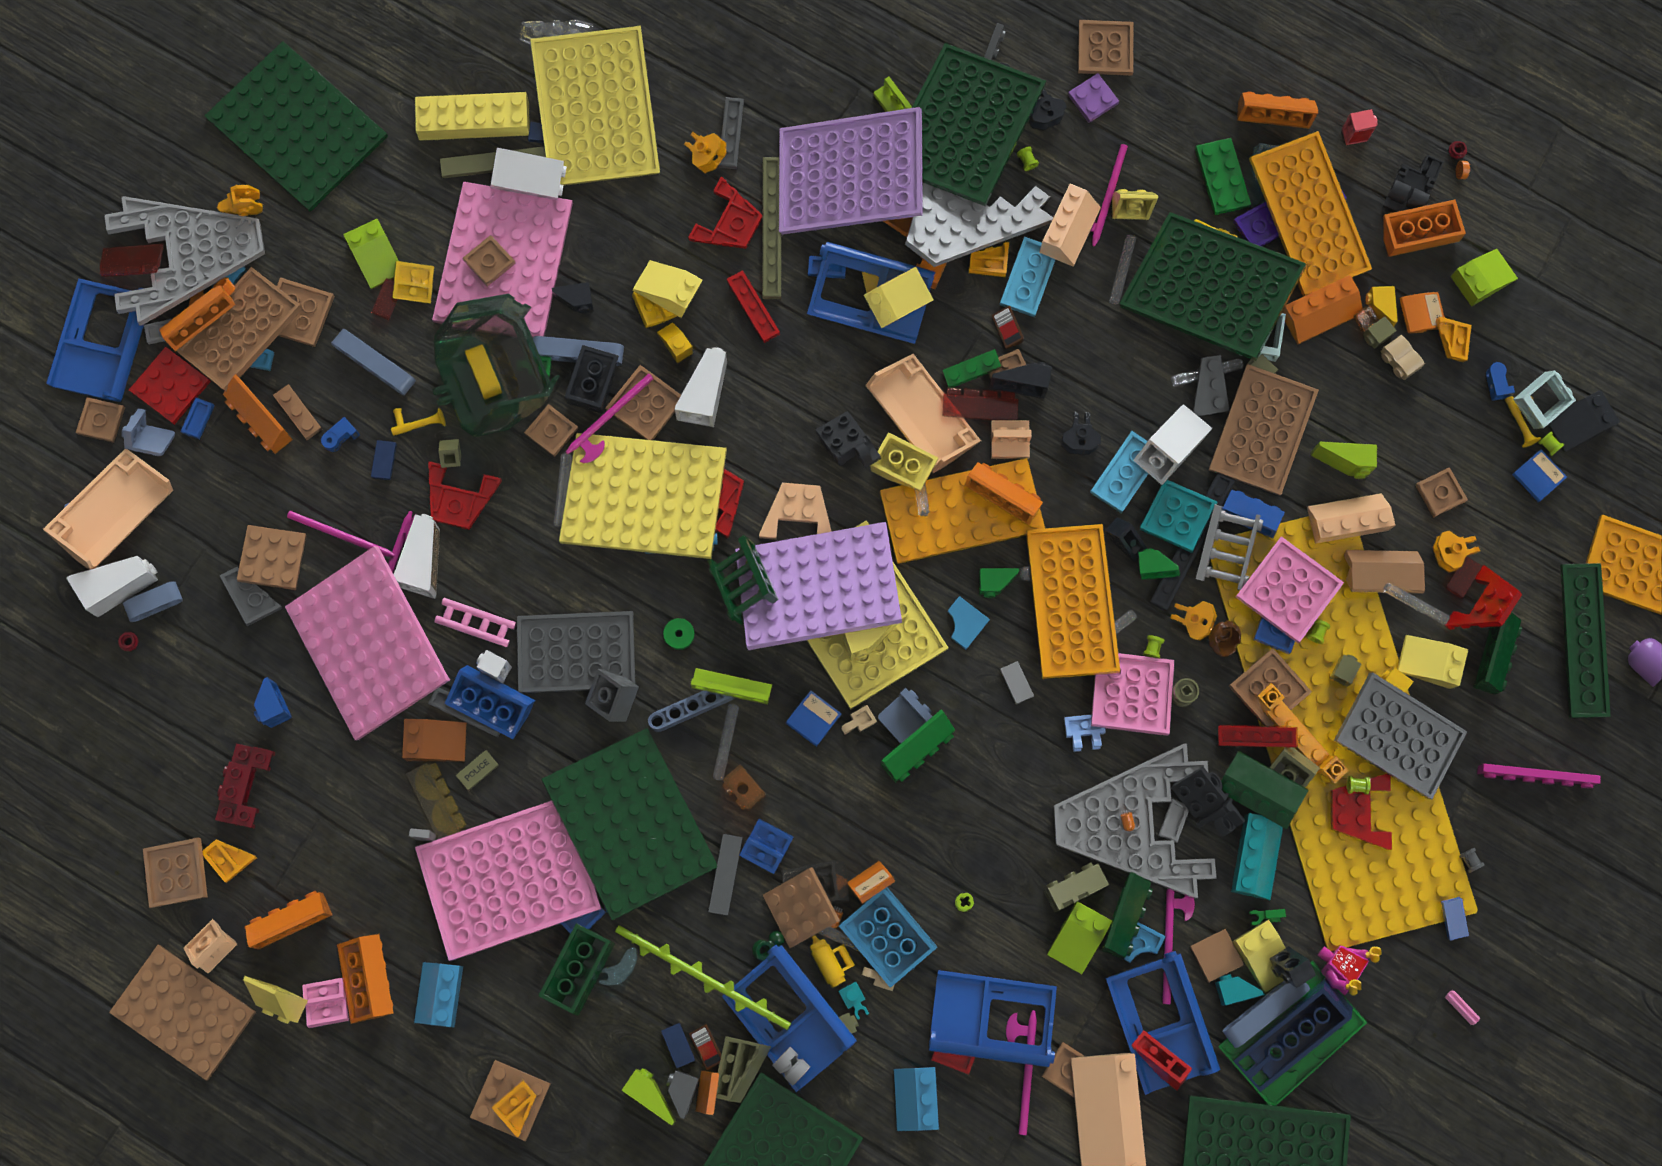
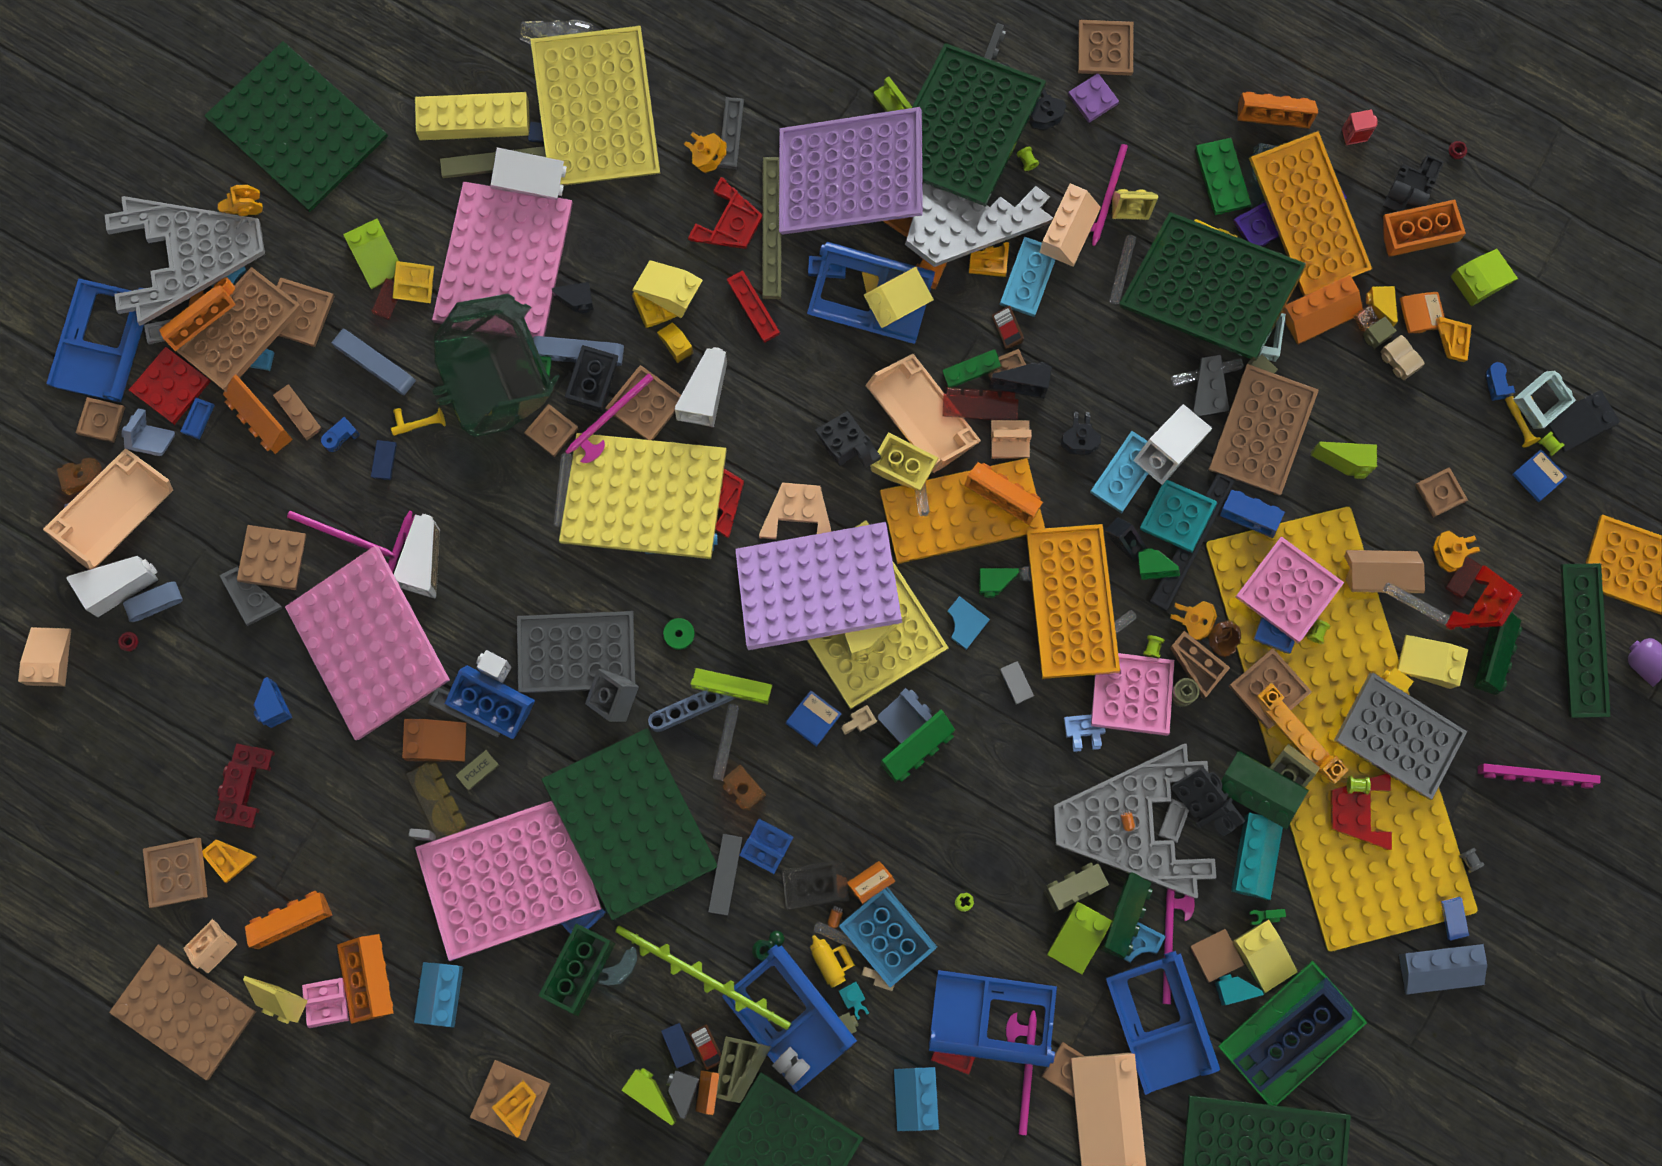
clear red windscreen [100,244,164,277] -> none
red wing [428,461,502,530] -> none
bright pink bar [435,598,516,647] -> none
olive brick [439,439,461,468] -> none
medium nougat tile [462,235,516,287] -> none
yellow beam [465,344,502,400] -> none
dark green fence [707,535,779,625] -> none
medium nougat plate [763,868,840,948] -> none
red slope [1131,1030,1192,1090] -> none
light grey fence [1196,505,1264,590] -> none
red plate [1218,725,1298,747] -> none
sand blue beam [1222,981,1311,1048] -> none
black brick [1270,946,1316,988] -> none
light nougat slope [1307,493,1395,544] -> none
torso [1317,946,1382,996] -> none
olive brick [1330,655,1361,687] -> none
bright pink axle [1445,991,1480,1025] -> none
orange tile [1456,161,1470,179] -> none
none -> light nougat slope [18,627,71,686]
none -> clear orange brick [57,458,102,495]
none -> medium nougat wedge [1170,631,1230,699]
none -> sand blue slope [1399,944,1487,994]

